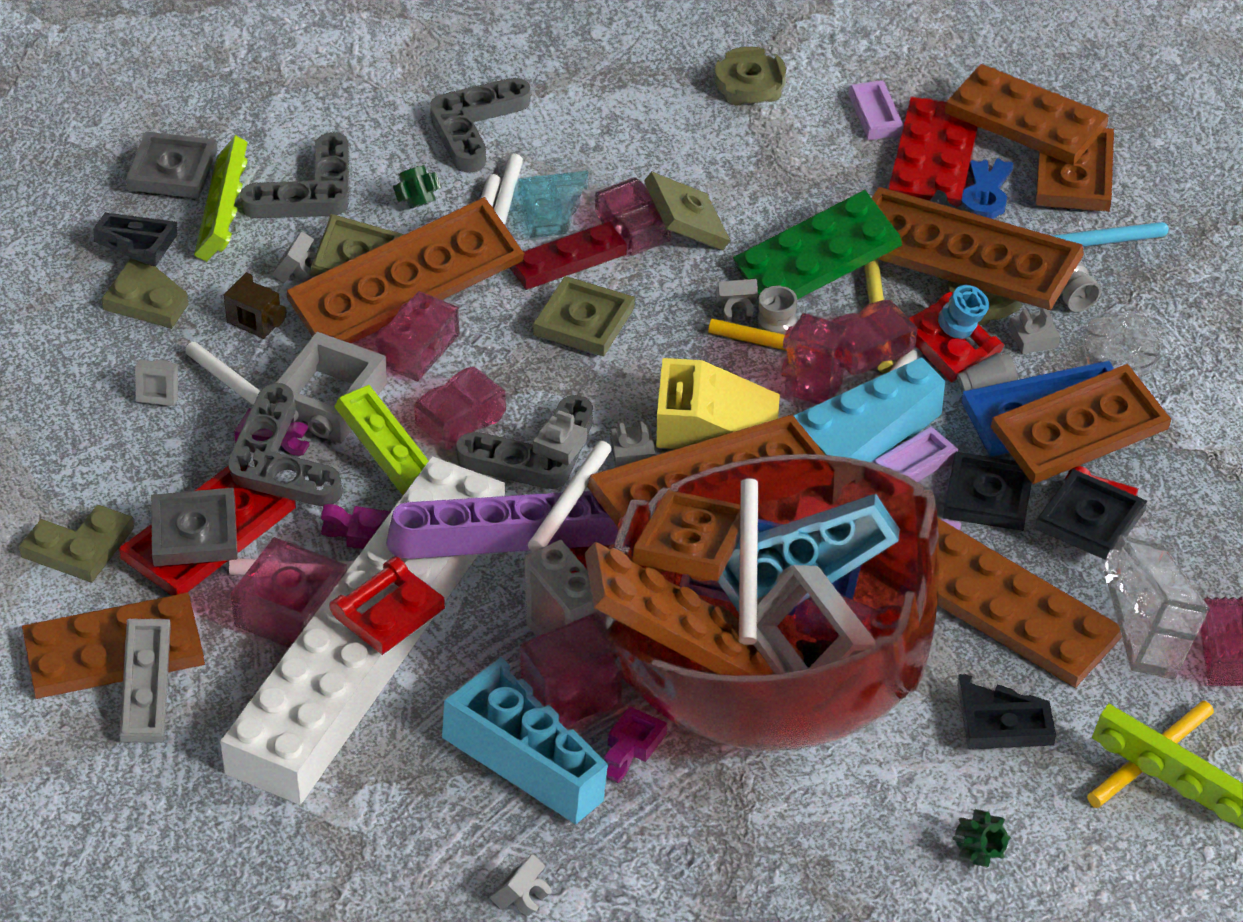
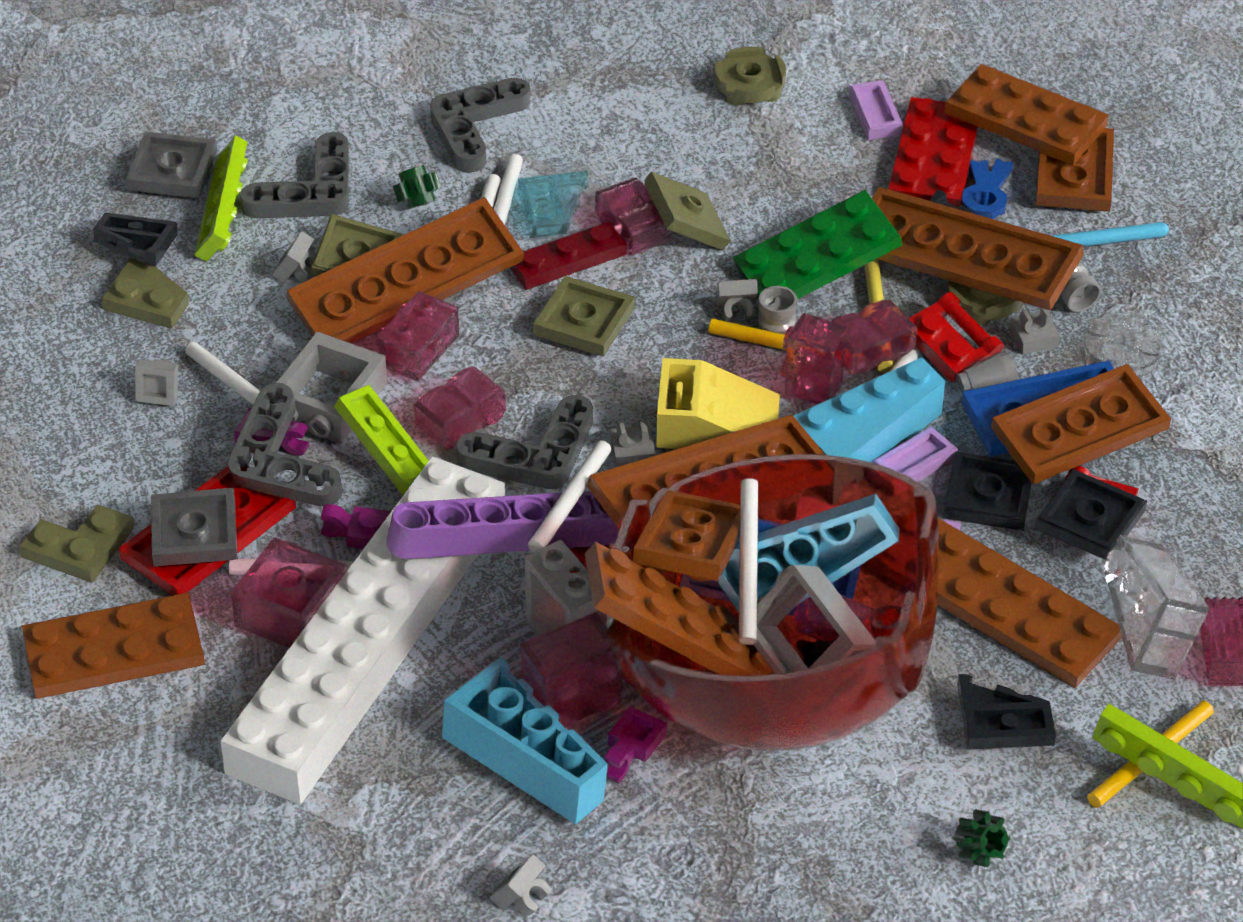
light grey tile [120,619,171,743] -> none
dark brown brick [223,272,287,339] -> none
red plate [329,556,445,655] -> none
light grey tile [533,410,587,466] -> none
dark azure wheel [938,285,989,339] -> none

